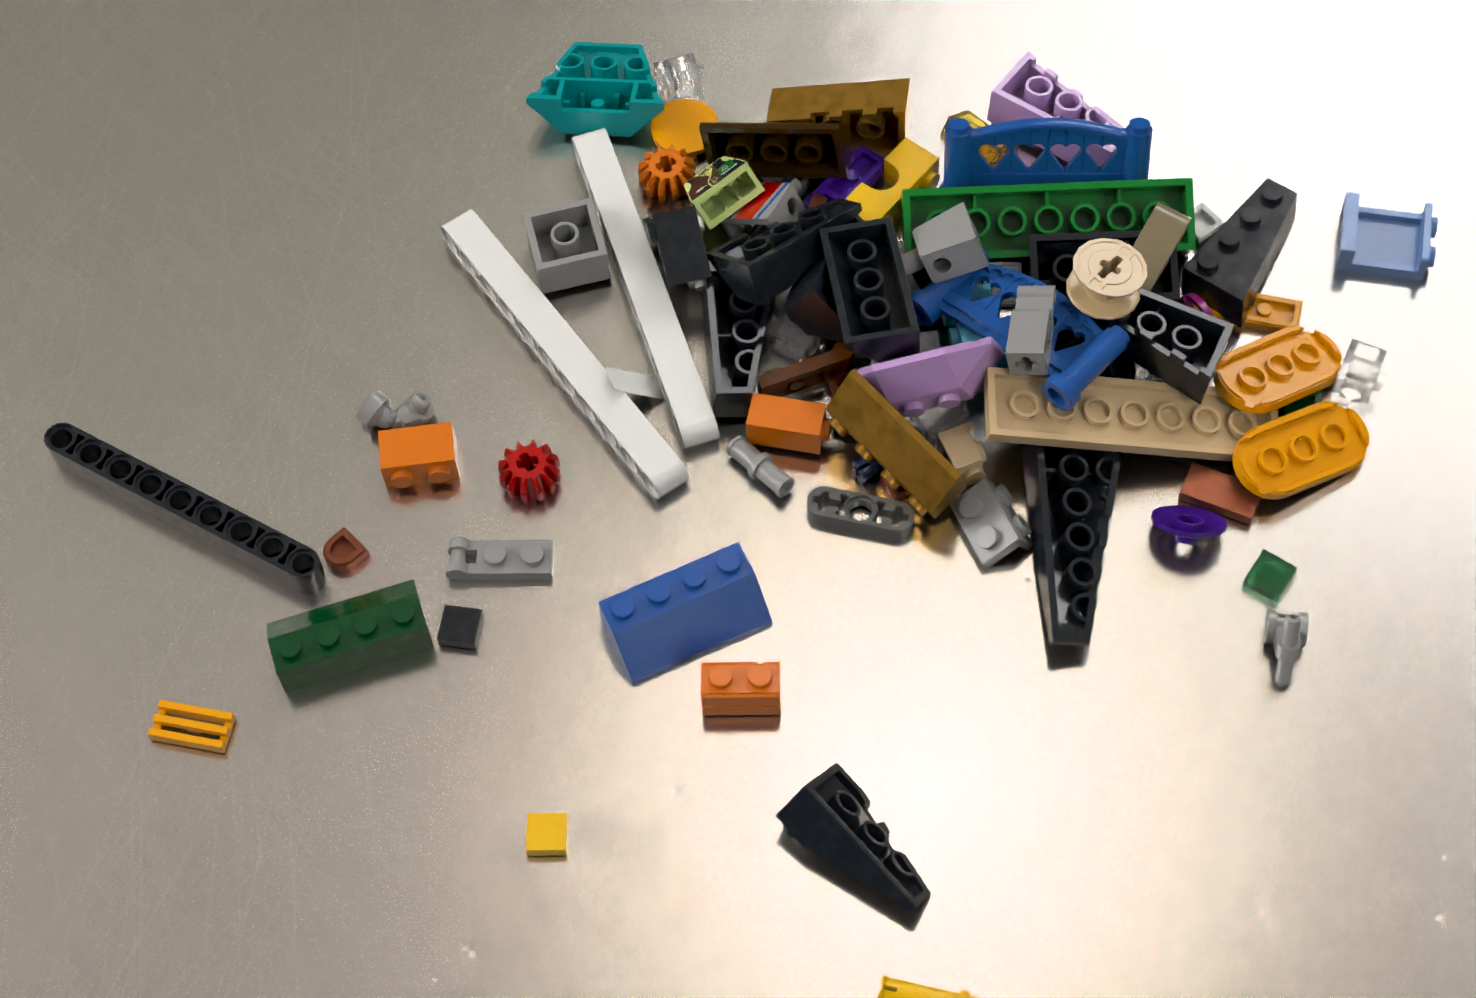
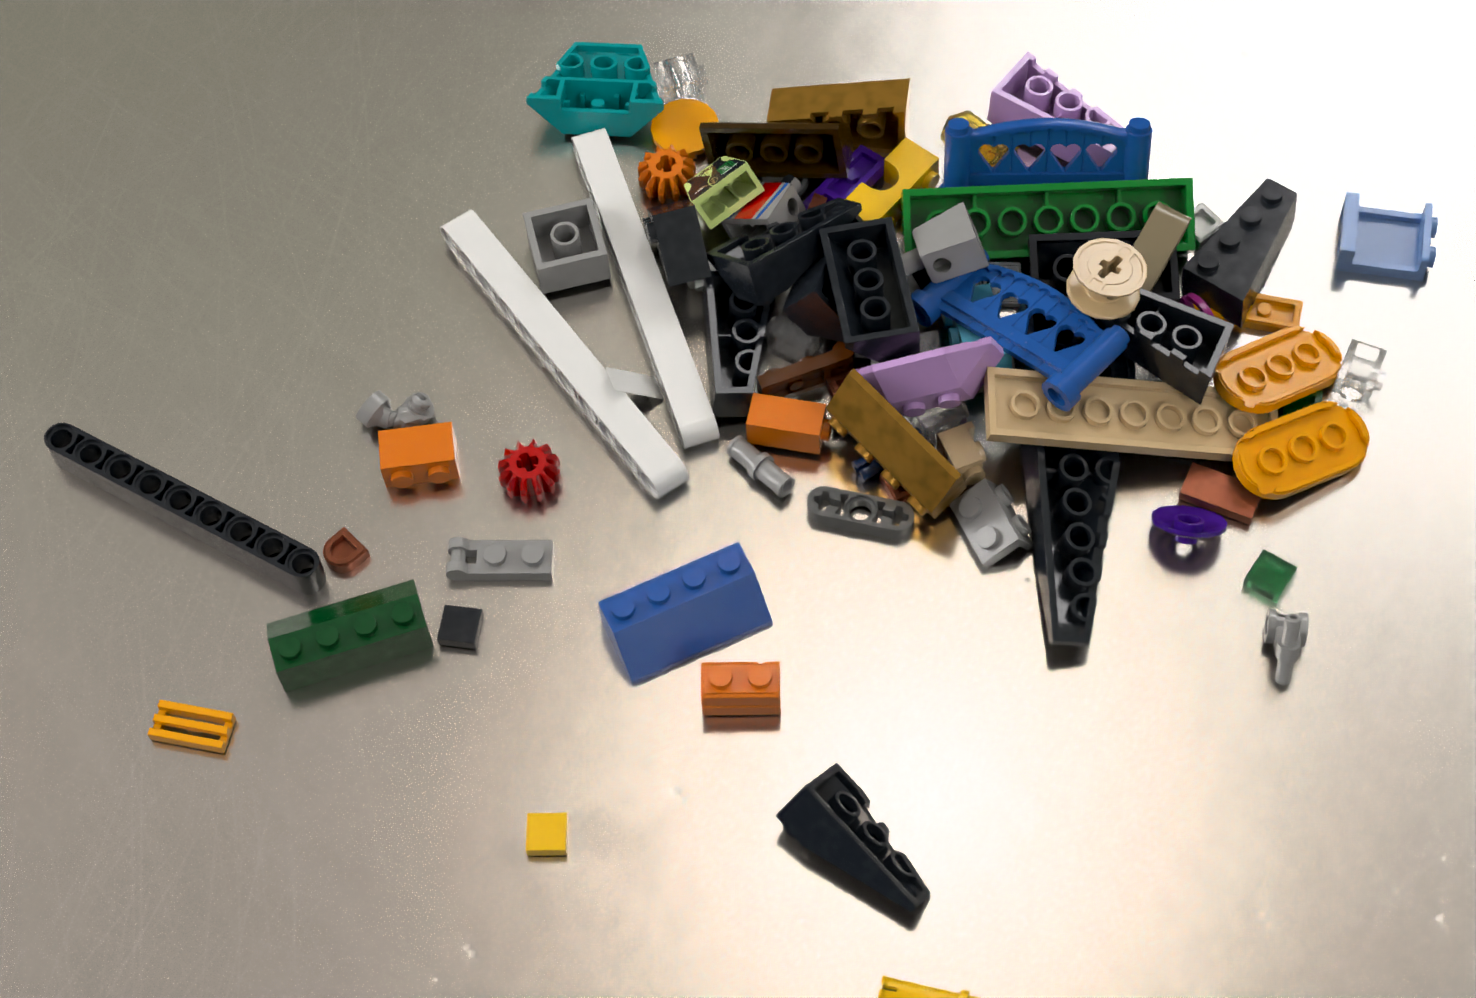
light grey piece [1005,285,1057,375] -> none

